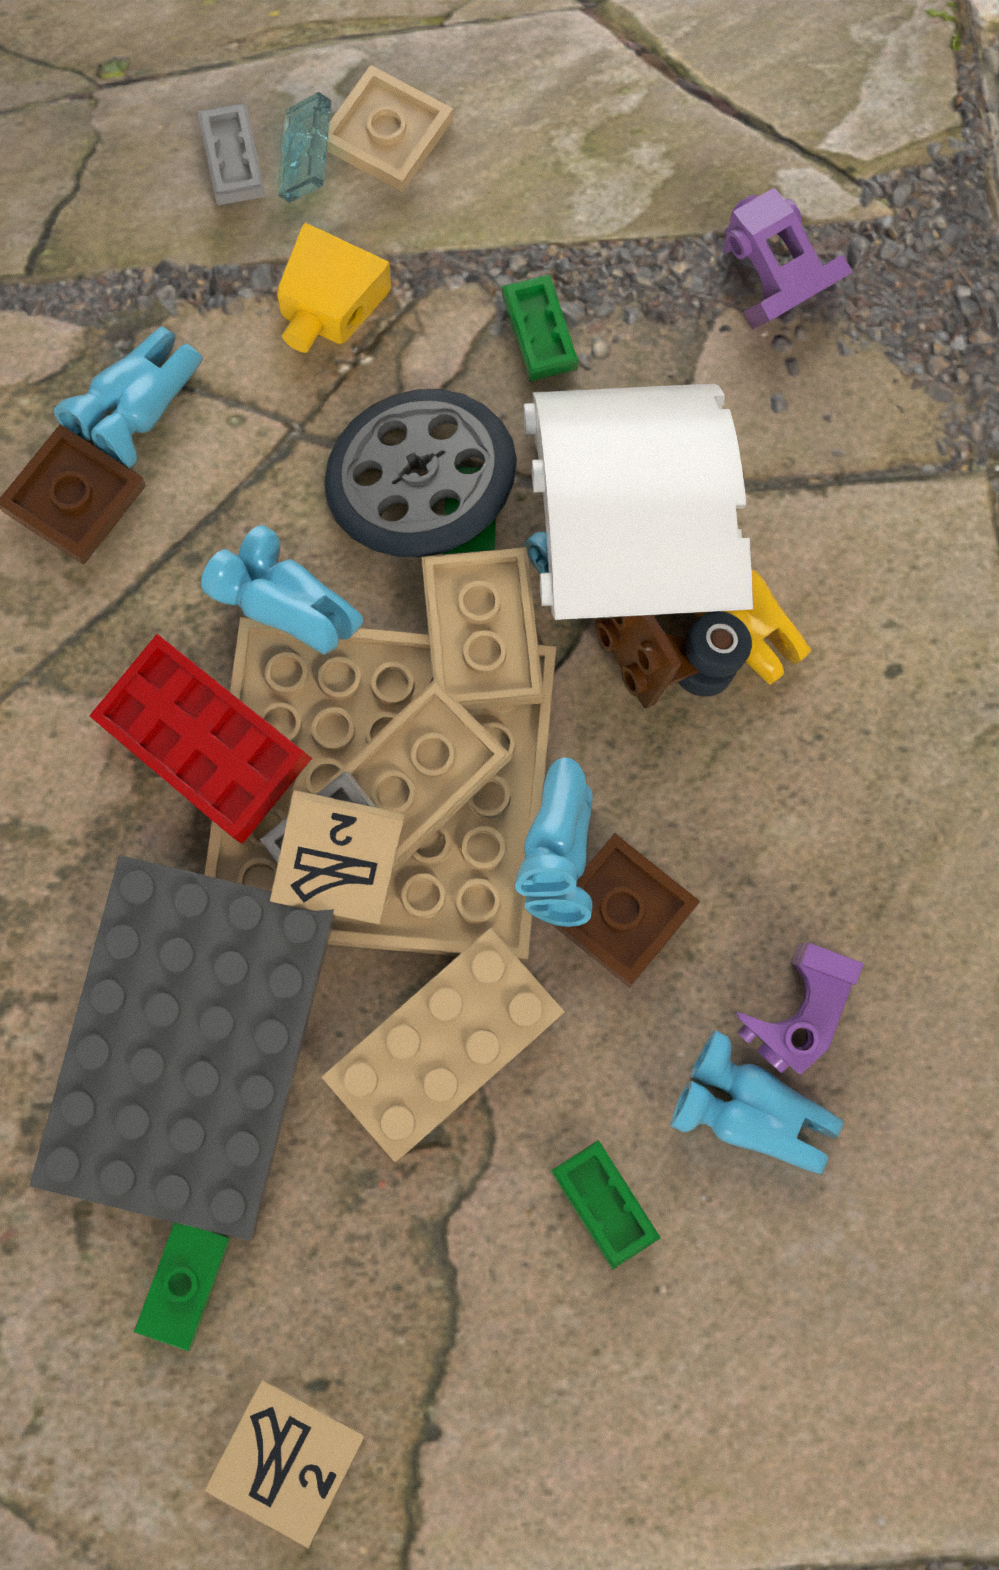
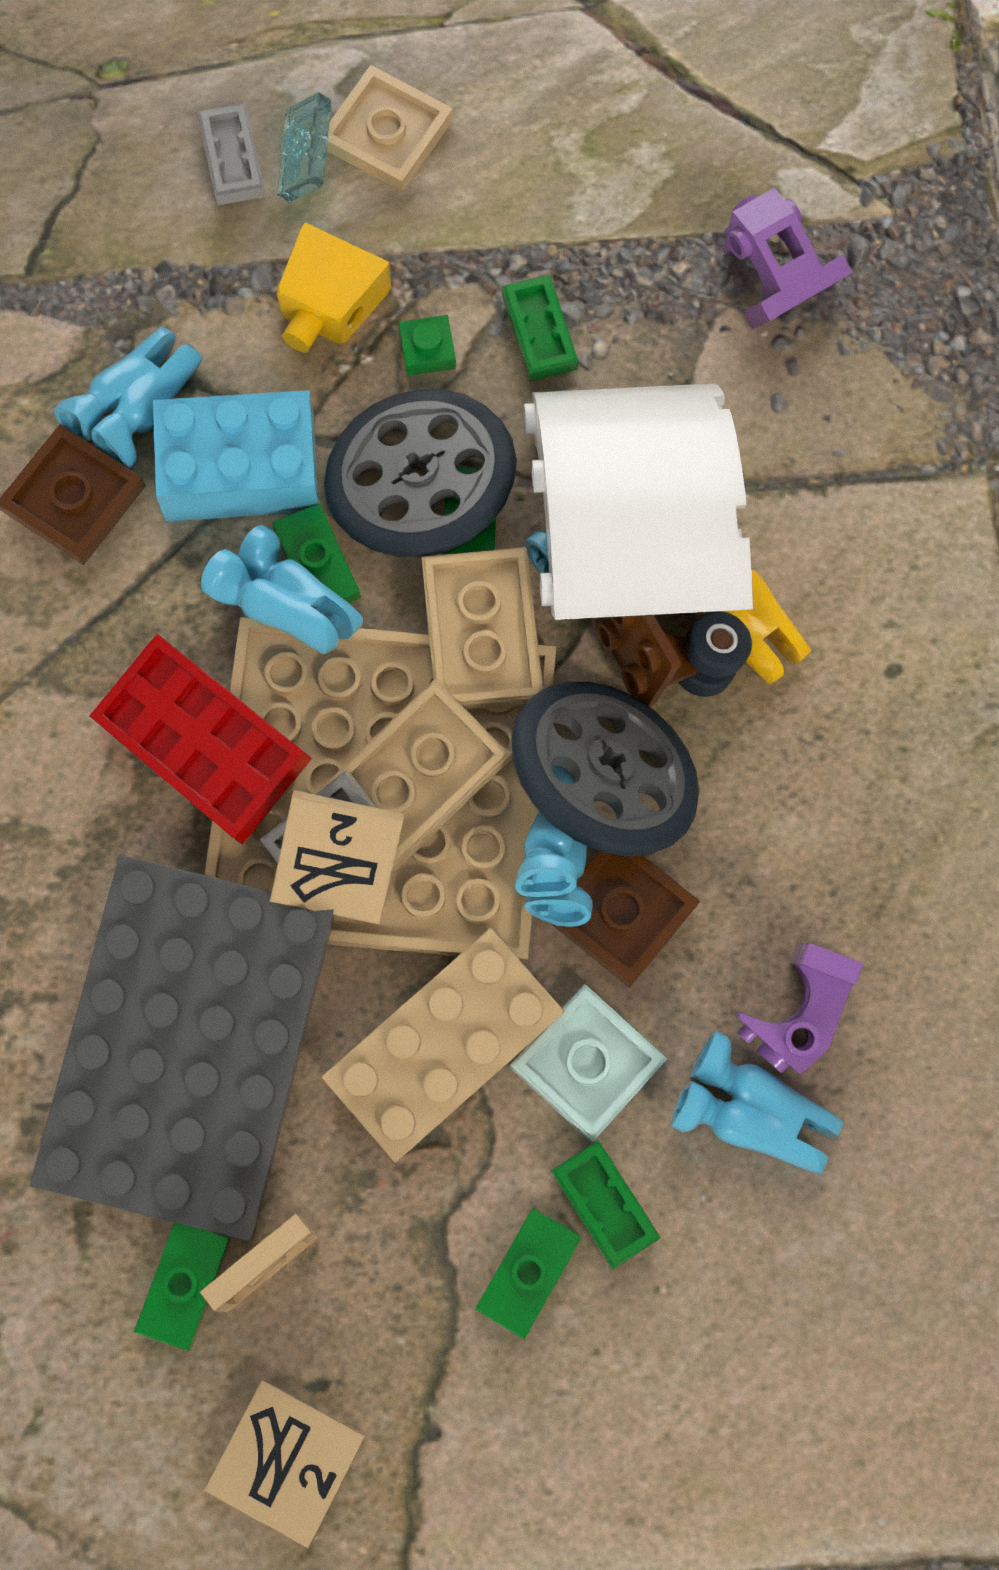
none -> medium azure brick [153,390,319,522]
none -> tan tile [200,1213,319,1312]
none -> green plate [272,503,361,603]
none -> green plate [398,315,456,376]
none -> green plate [474,1207,582,1340]
none -> light aqua tile [510,984,667,1143]
none -> wedge [511,681,699,856]

